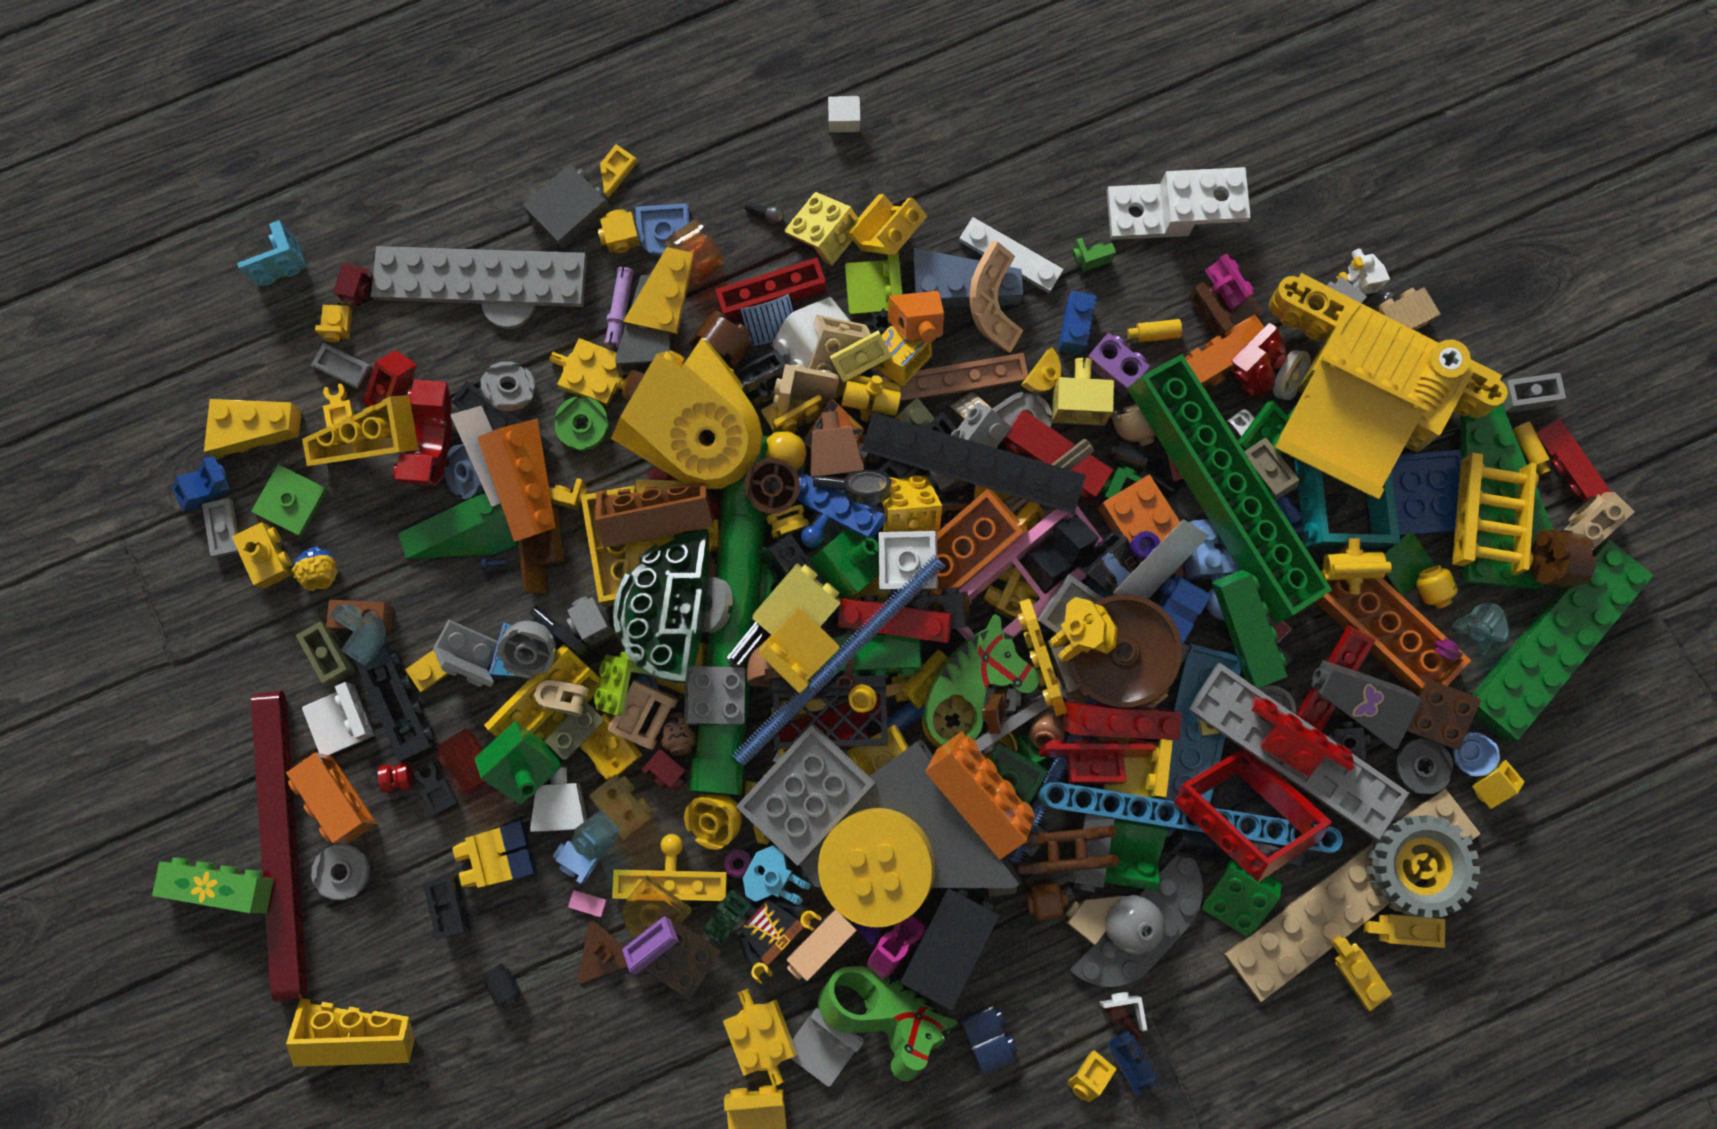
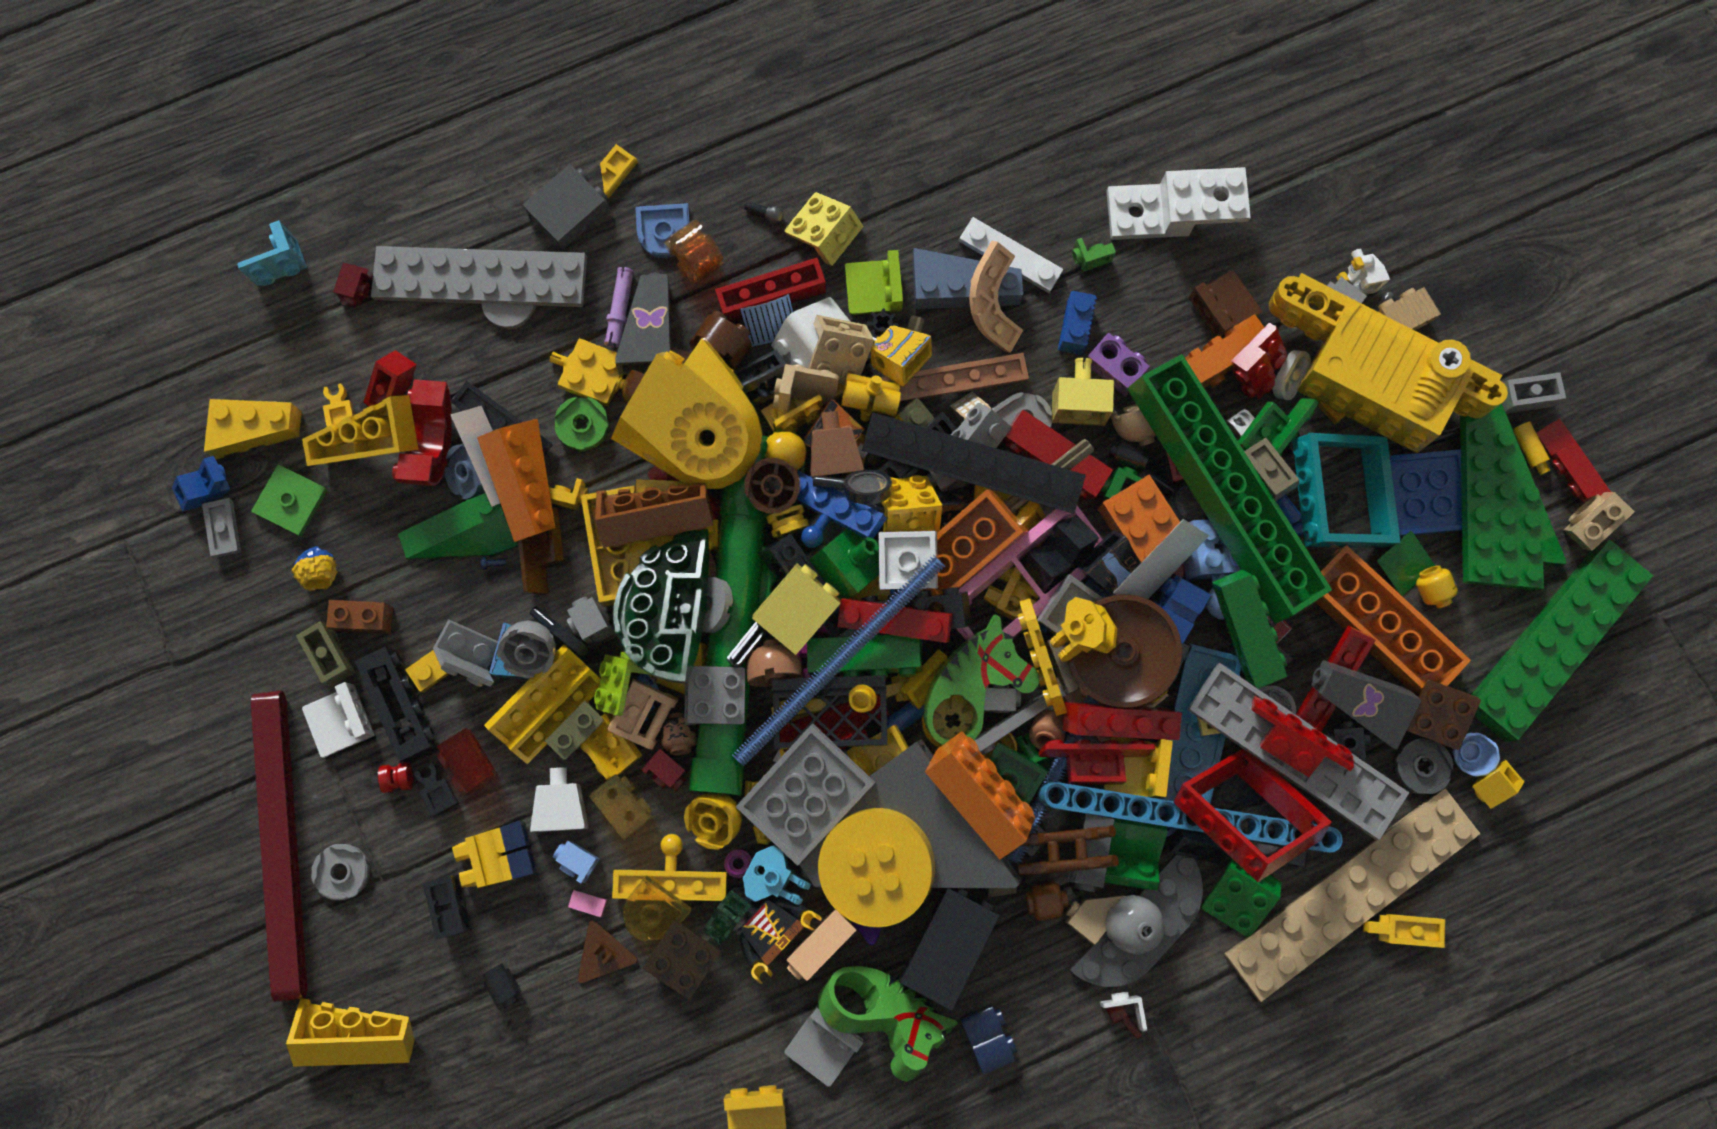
bright green brick [152,857,274,913] -> none
yellow brick [232,522,293,589] -> none
orange brick [286,752,377,844] -> none
flat silver tile [311,343,373,391] -> none
yellow bracket [315,305,352,343] -> none
clear light blue brick [330,604,386,666] -> none
green brick [474,721,561,805] -> none
light grey tile [480,362,535,411] -> none
tan plate [535,680,589,717] -> none
clear light blue brick [571,810,620,862] -> none
yellow brick [598,210,640,253] -> none
medium lavender tile [622,916,679,975] -> none
yellow wing [623,247,695,334] -> none
yellow plate [723,988,797,1086] -> none
yellow bracket [758,608,839,693] -> none
white panel [828,96,860,132] -> none
light yellow plate [830,330,892,382] -> none
clear red hand [836,655,856,691] -> none
yellow panel [846,194,928,255] -> none
dark pink brick [867,915,925,979] -> none
orange torso [888,291,944,343] -> none
reddish brown plate [982,687,1010,734] -> none
yellow plate [1021,347,1061,392] -> none
yellow bracket [1067,1050,1116,1102] -> none
dark blue hinge [1106,1031,1158,1096] -> none
yellow cylinder [1127,319,1182,343] -> none
dark purple tile [1130,531,1160,561] -> none
dark pink hips [1205,254,1254,310] -> none
yellow panel [1274,354,1429,499] -> none
yellow pin [1323,538,1392,594] -> none
yellow hinge [1330,935,1392,1011] -> none
light grey wheel [1366,815,1480,918] -> none
magenta plate [1434,638,1463,662] -> none
clear light blue brick [1451,603,1509,655] -> none
yellow fence [1452,452,1539,575] -> none
reddish brown brick [1528,530,1596,588] -> none

